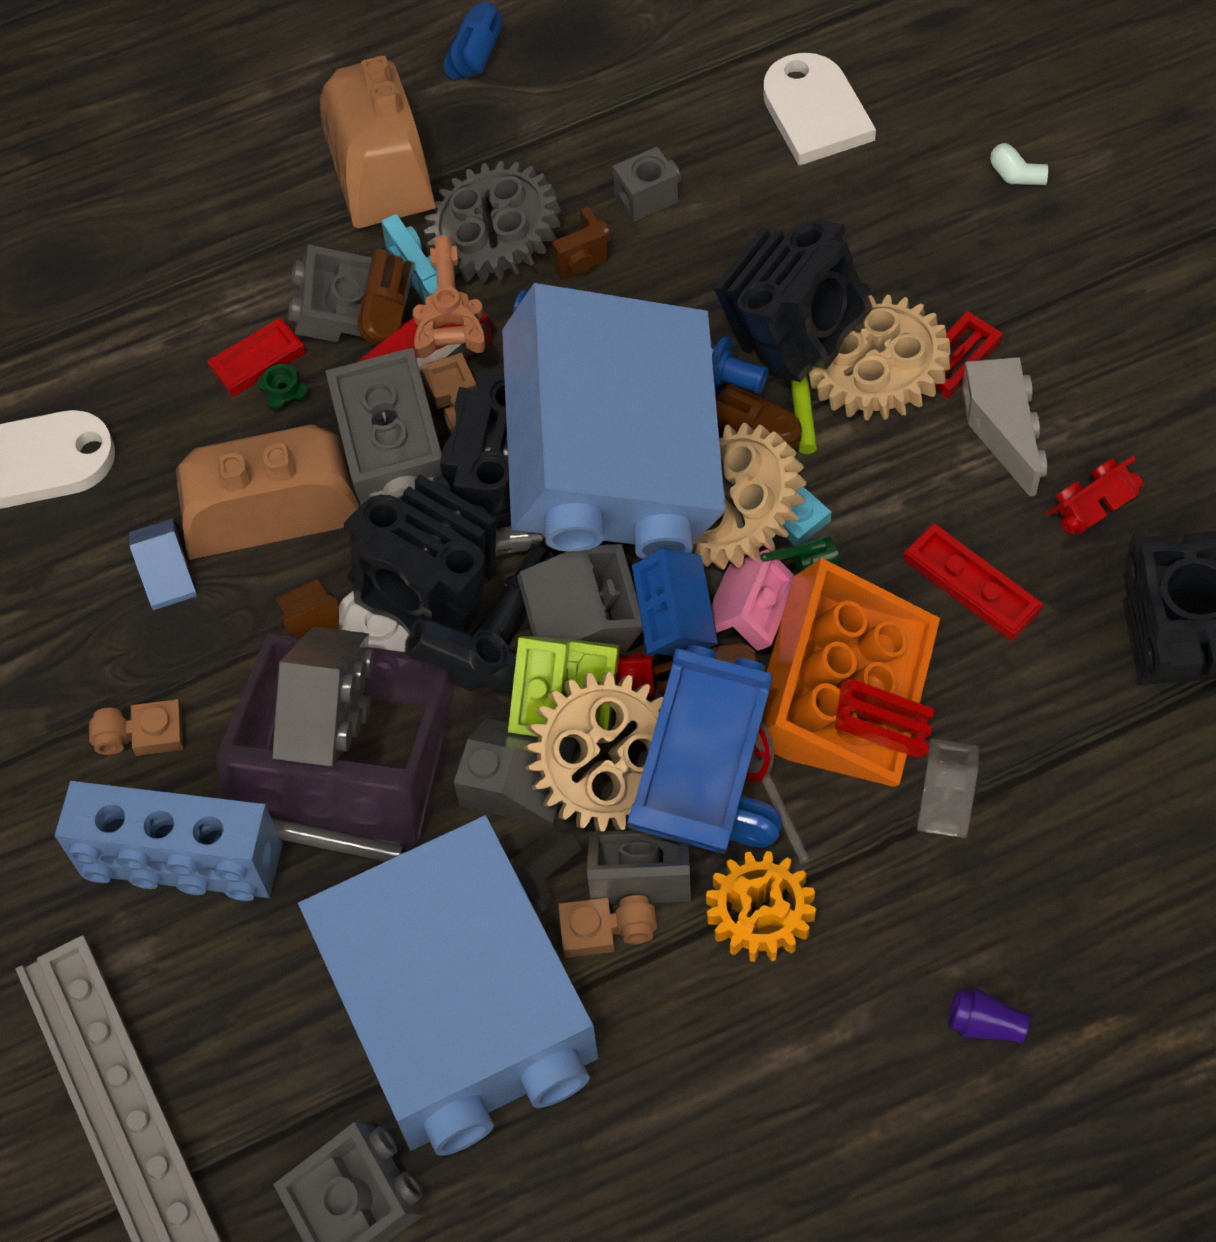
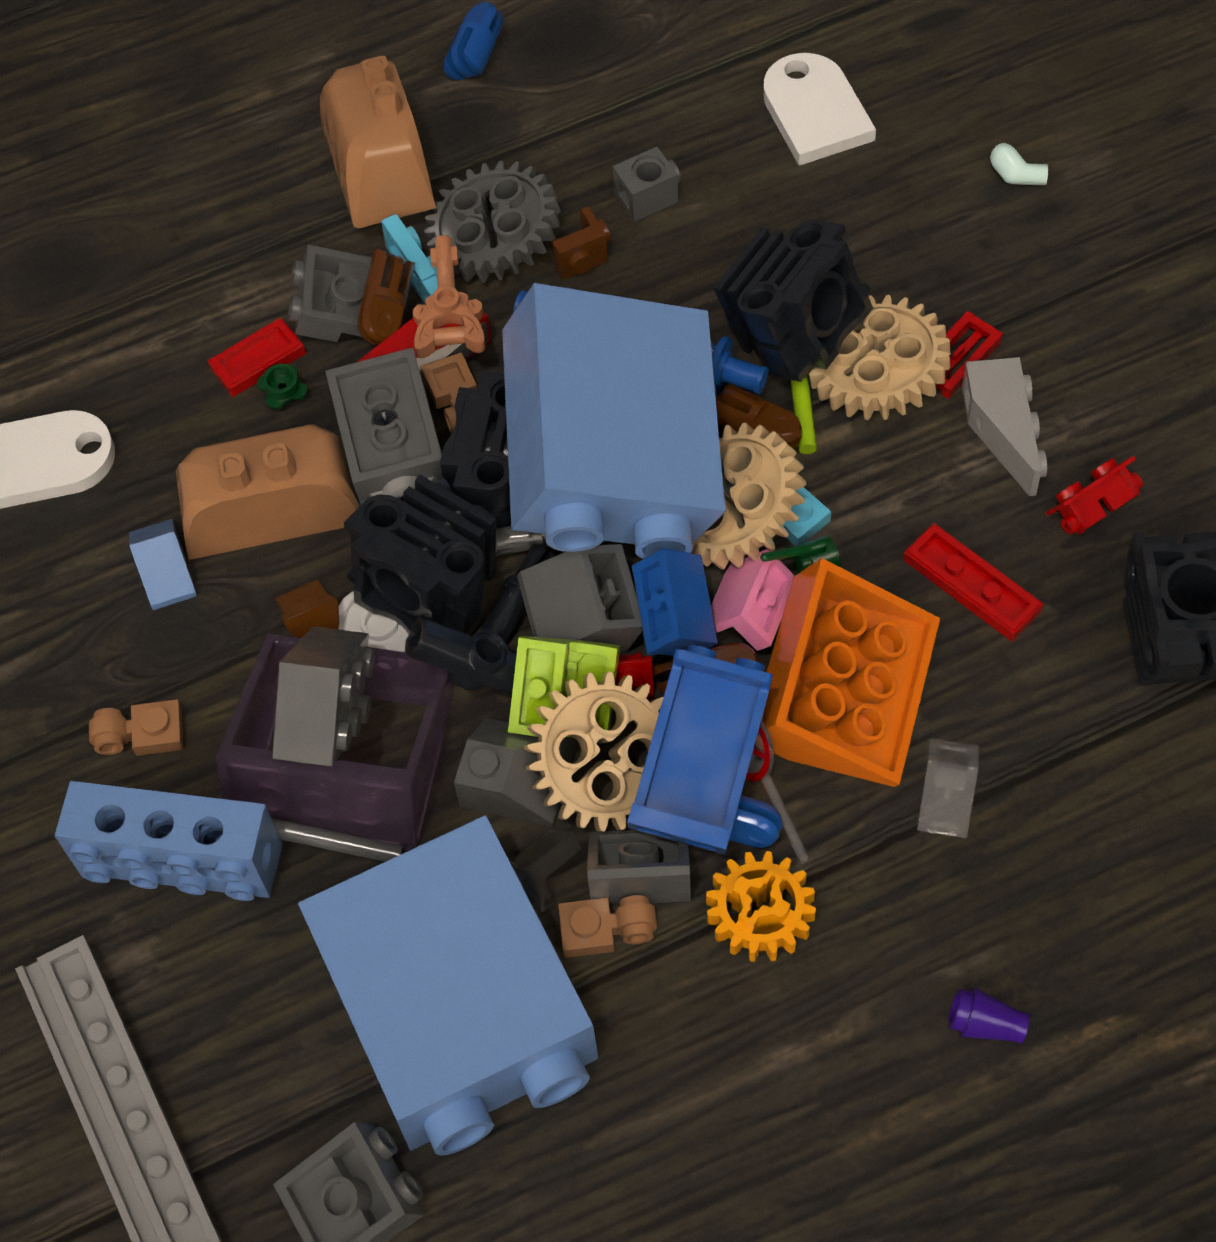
red tile [835,678,934,758] -> none

